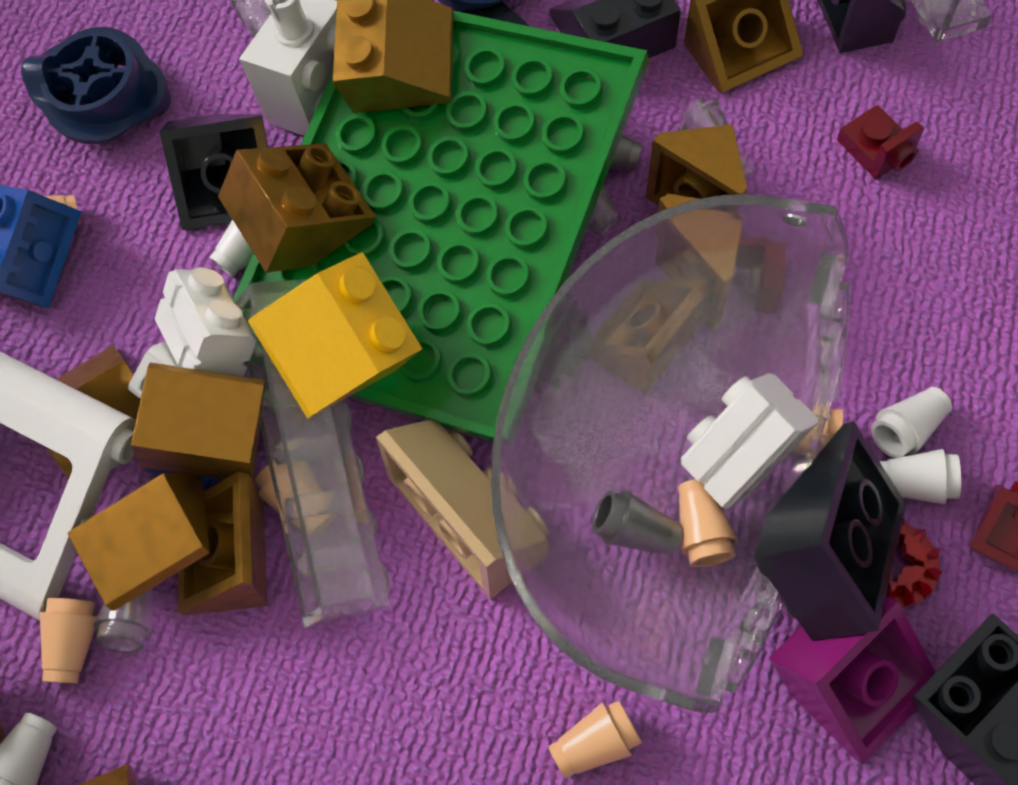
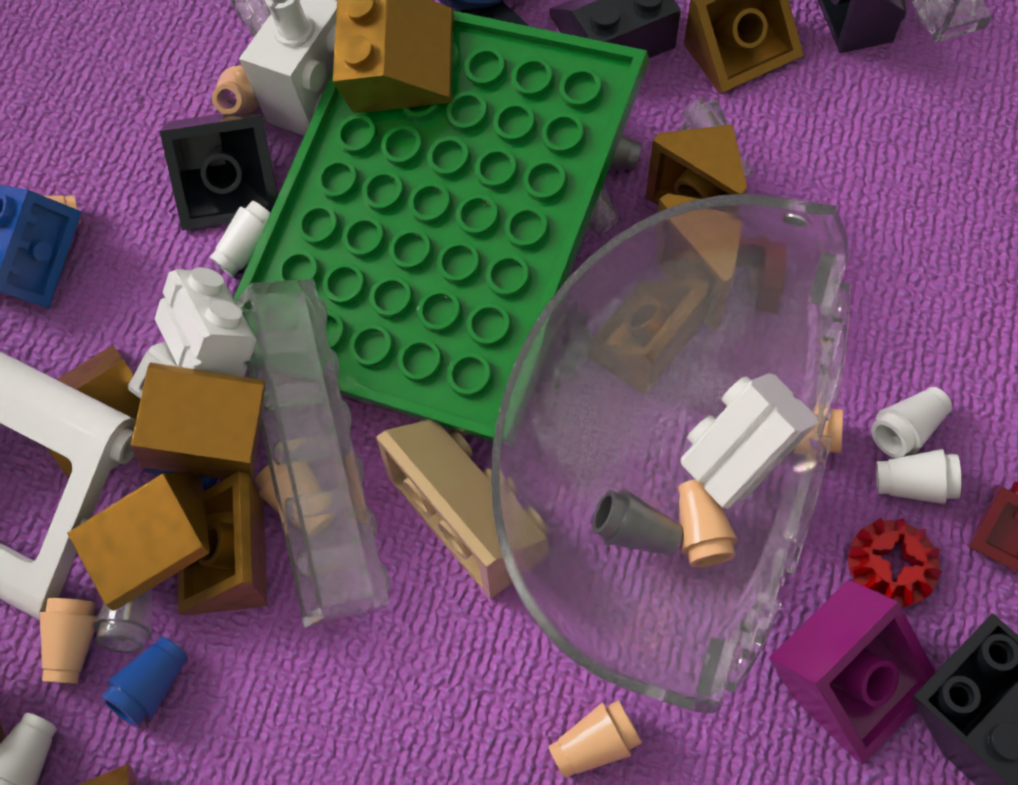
dark blue piece [21,27,171,144] -> none
pearl gold slope [218,143,376,273] -> none
yellow slope [248,252,422,419] -> none
black slope [754,421,906,641] -> none
dark red bracket [837,104,924,180] -> none
none -> blue cone [101,636,188,727]
none -> light nougat cone [212,65,260,114]

